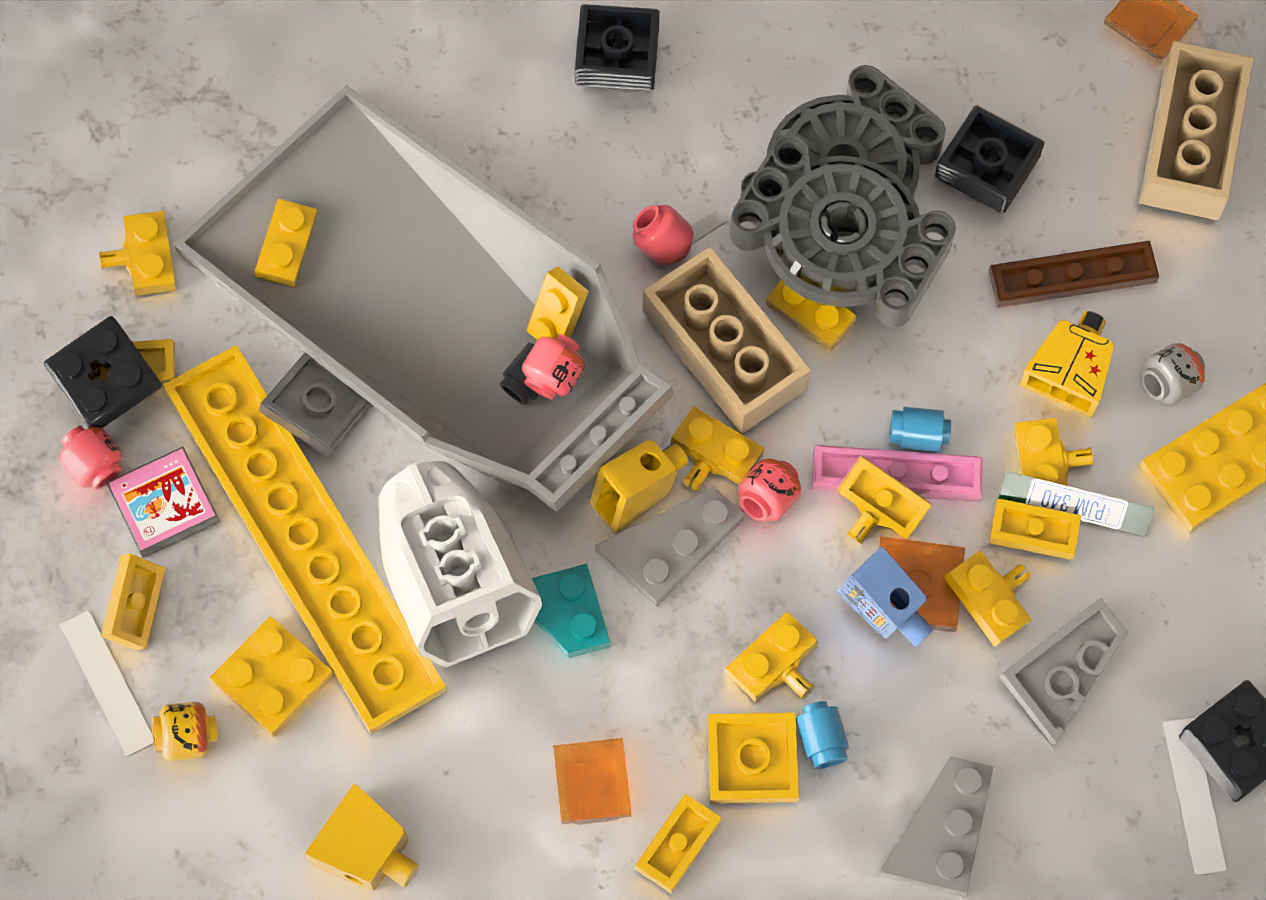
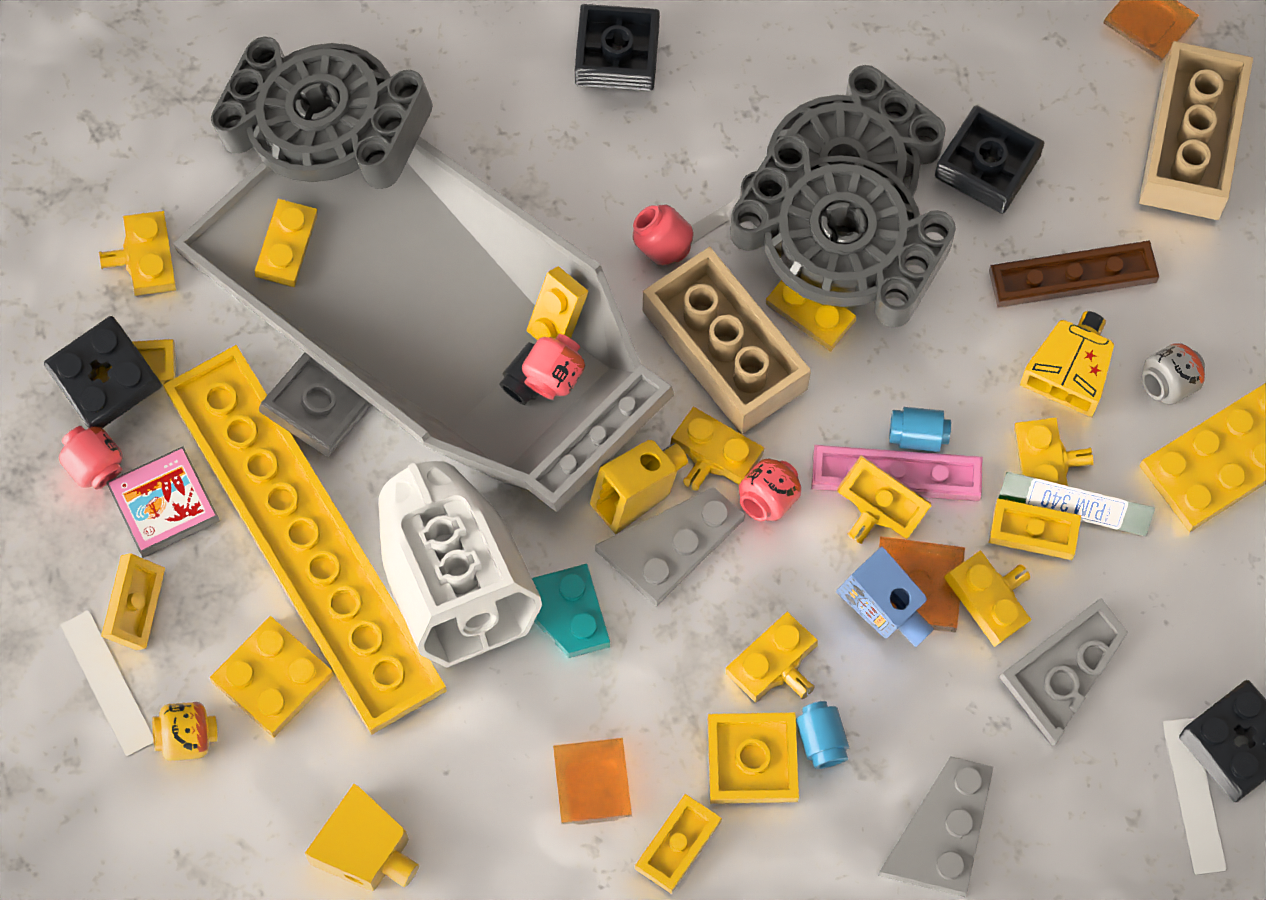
none -> dark grey piece [211,37,433,189]

